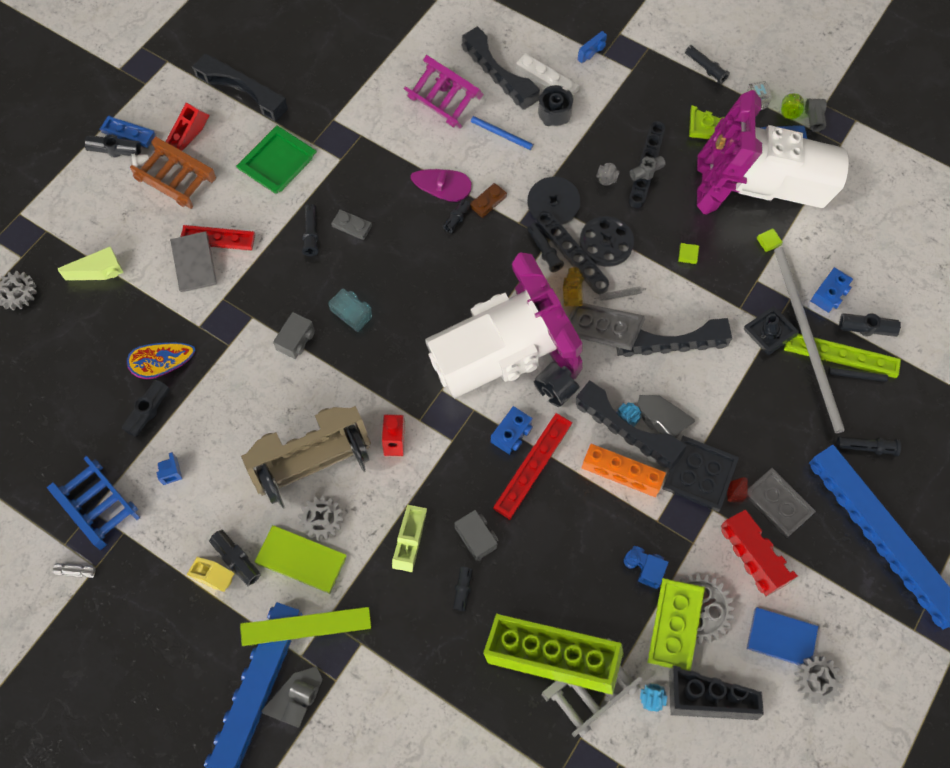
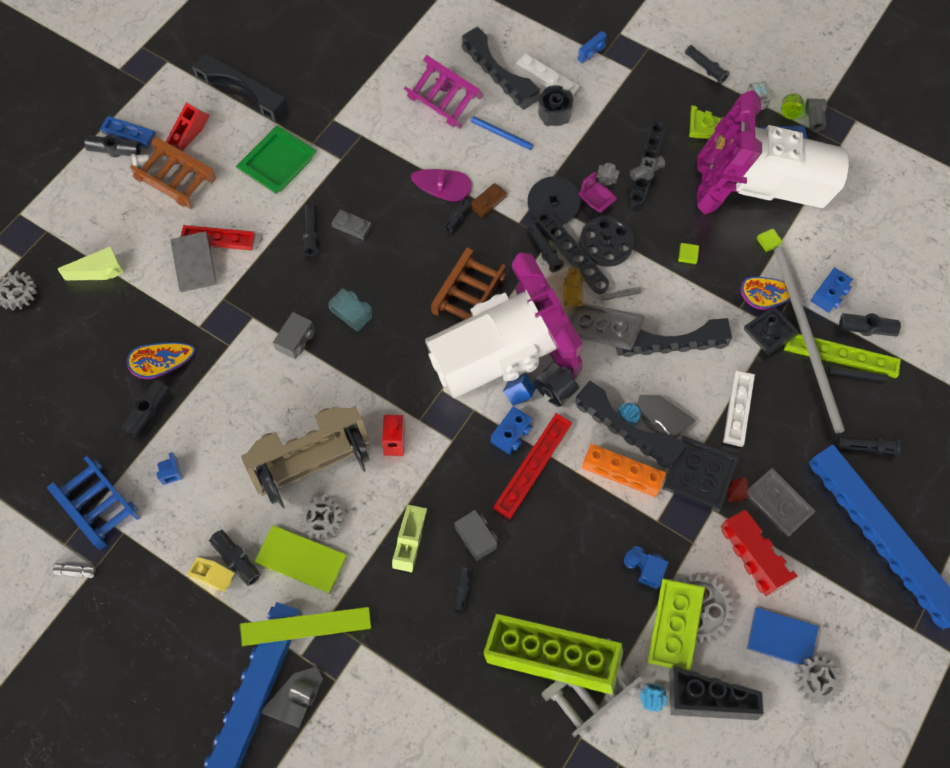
none -> dark orange fence [431,248,507,320]
none -> blue panel [503,373,536,406]
none -> magenta piece [579,172,617,213]
none -> white plate [723,371,755,447]
none -> shield [740,277,790,310]

